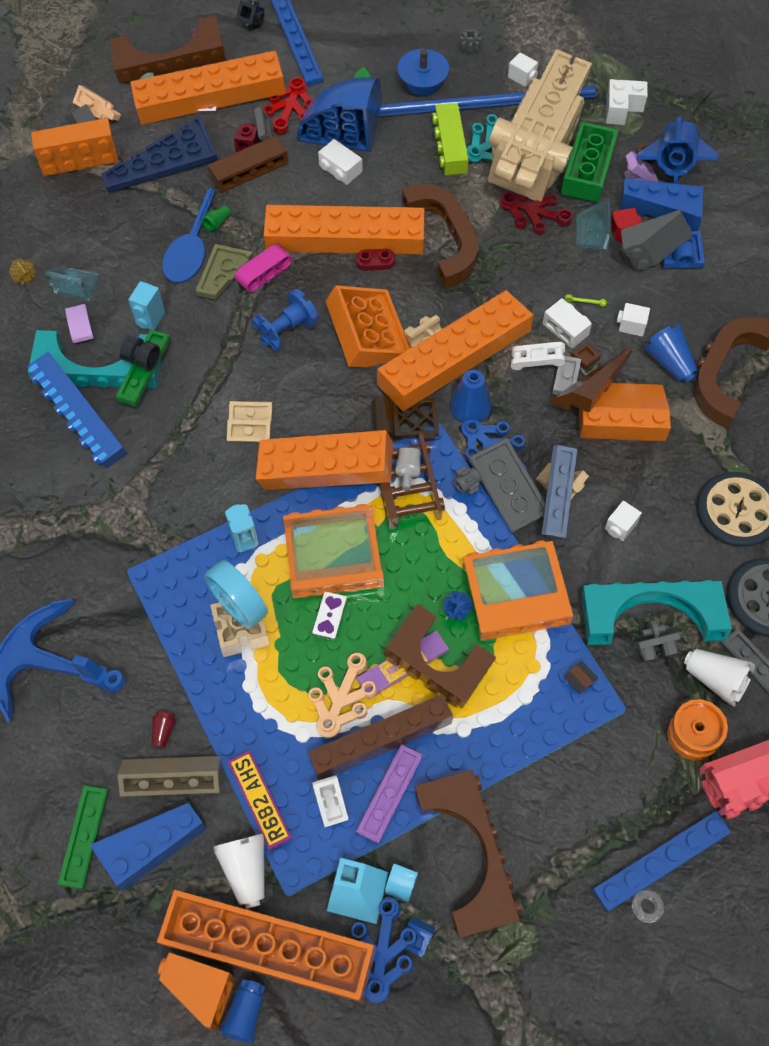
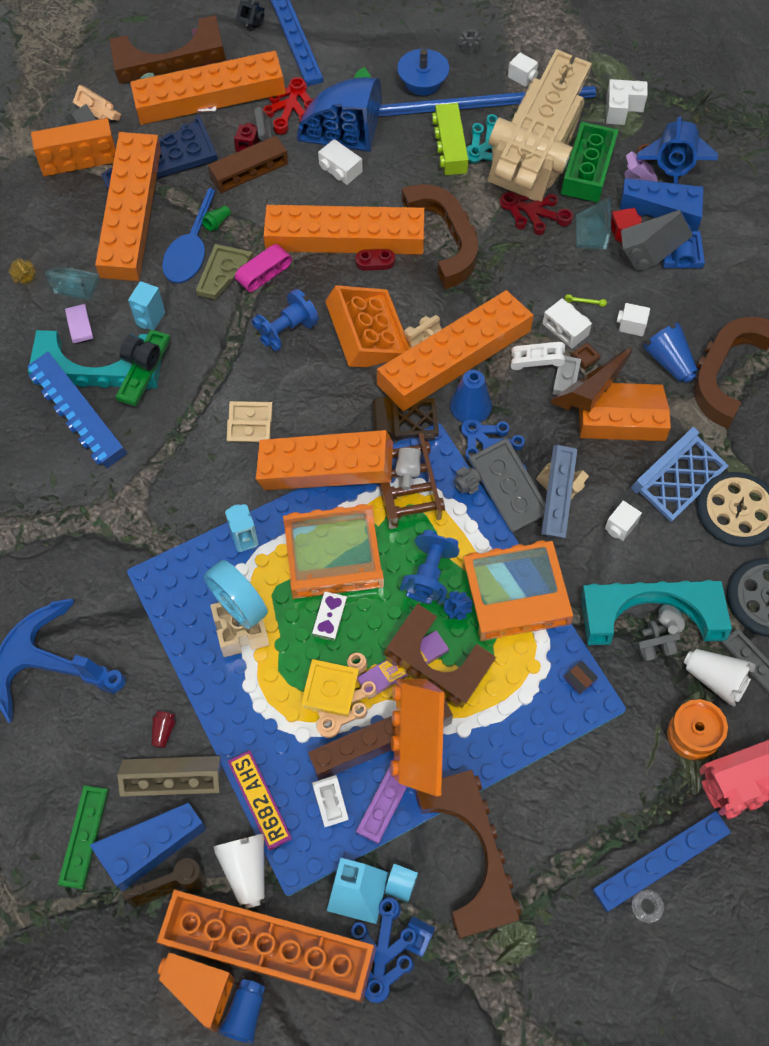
none -> orange brick [95,132,161,281]
none -> dark brown piece [123,858,206,908]
none -> yellow plate [301,659,359,717]
none -> orange slope [390,679,444,796]
none -> blue piece [400,530,460,604]
none -> medium blue fence [631,427,729,522]
none -> light grey piece [658,605,685,634]

